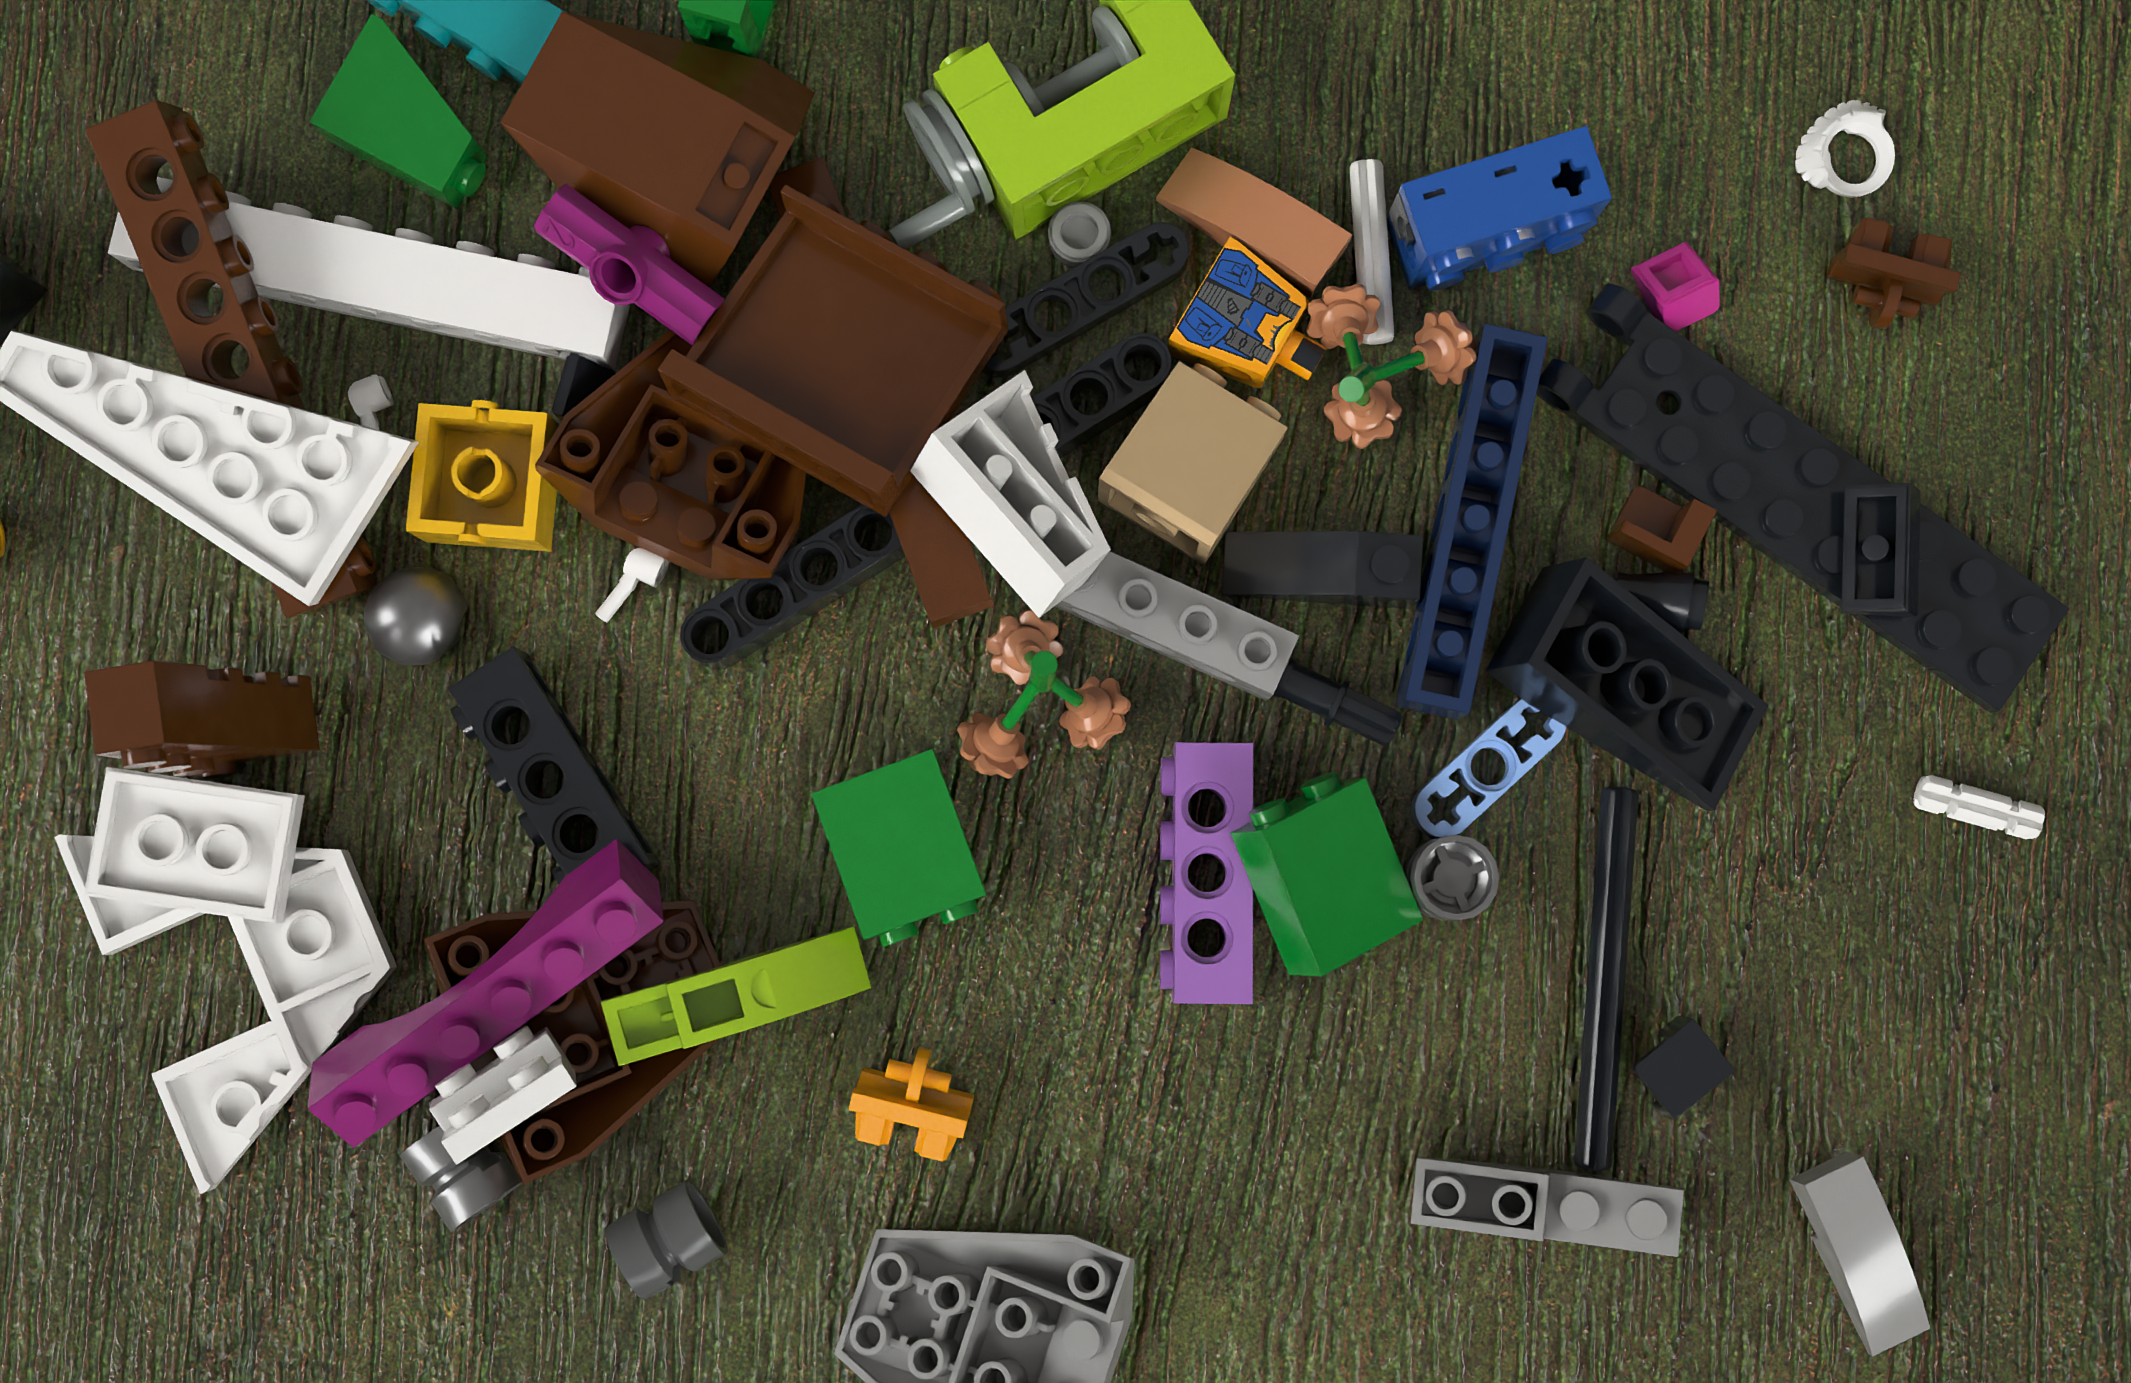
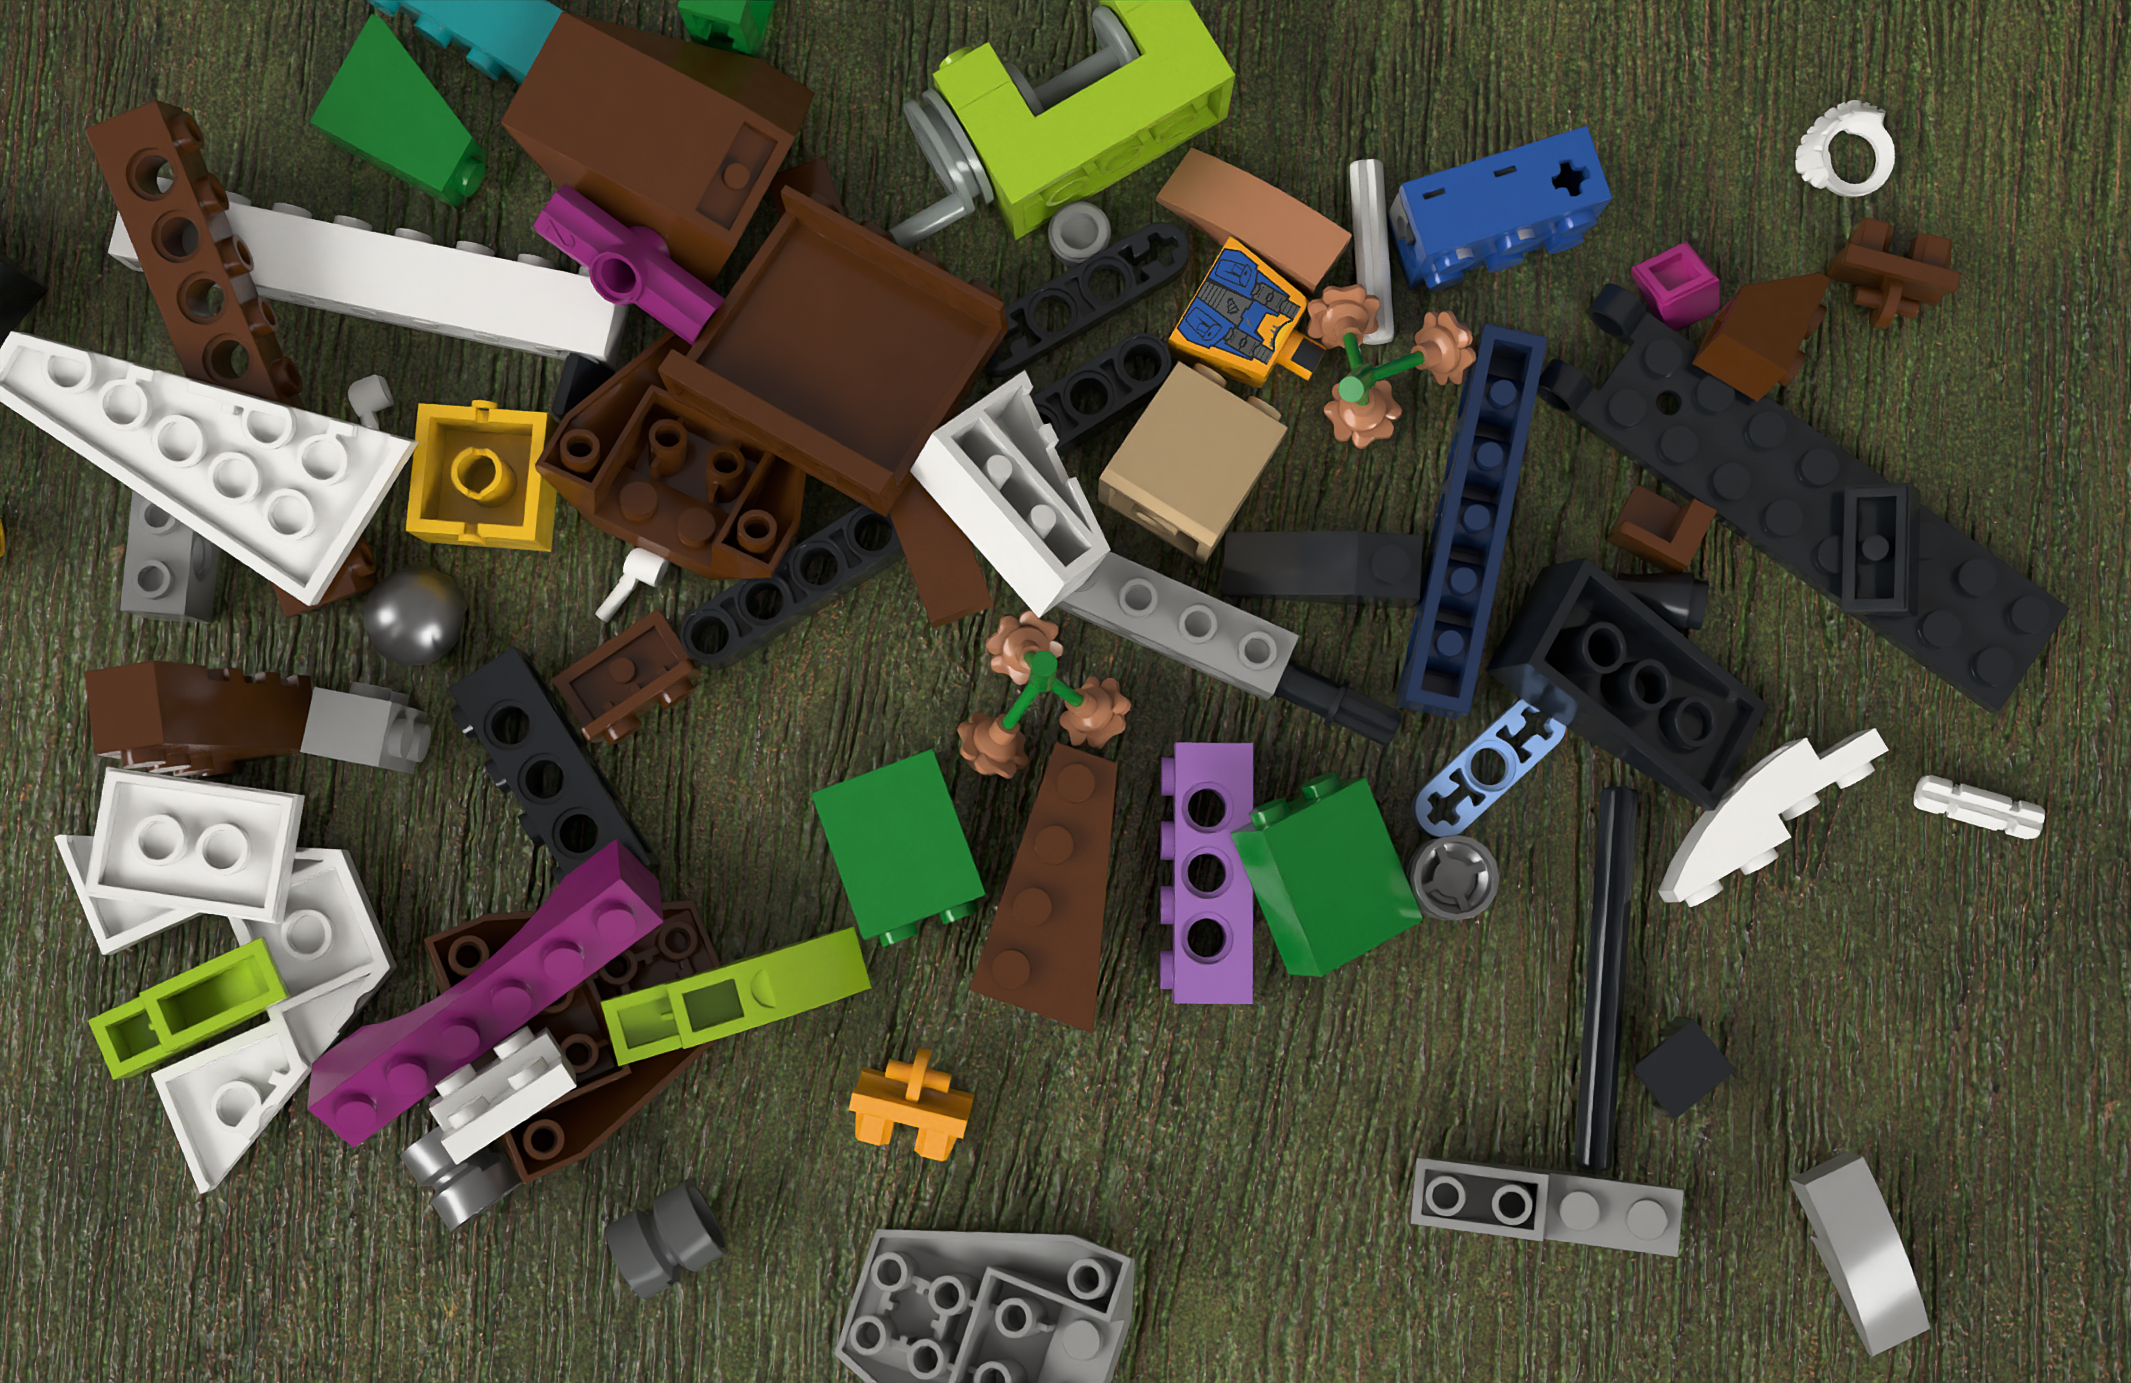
none -> lime slope [88,937,290,1080]
none -> light grey brick [120,490,219,624]
none -> light grey brick [300,681,431,774]
none -> reddish brown bracket [551,608,703,746]
none -> reddish brown wedge [969,742,1117,1033]
none -> white slope [1658,728,1888,907]
none -> reddish brown slope [1692,272,1831,402]

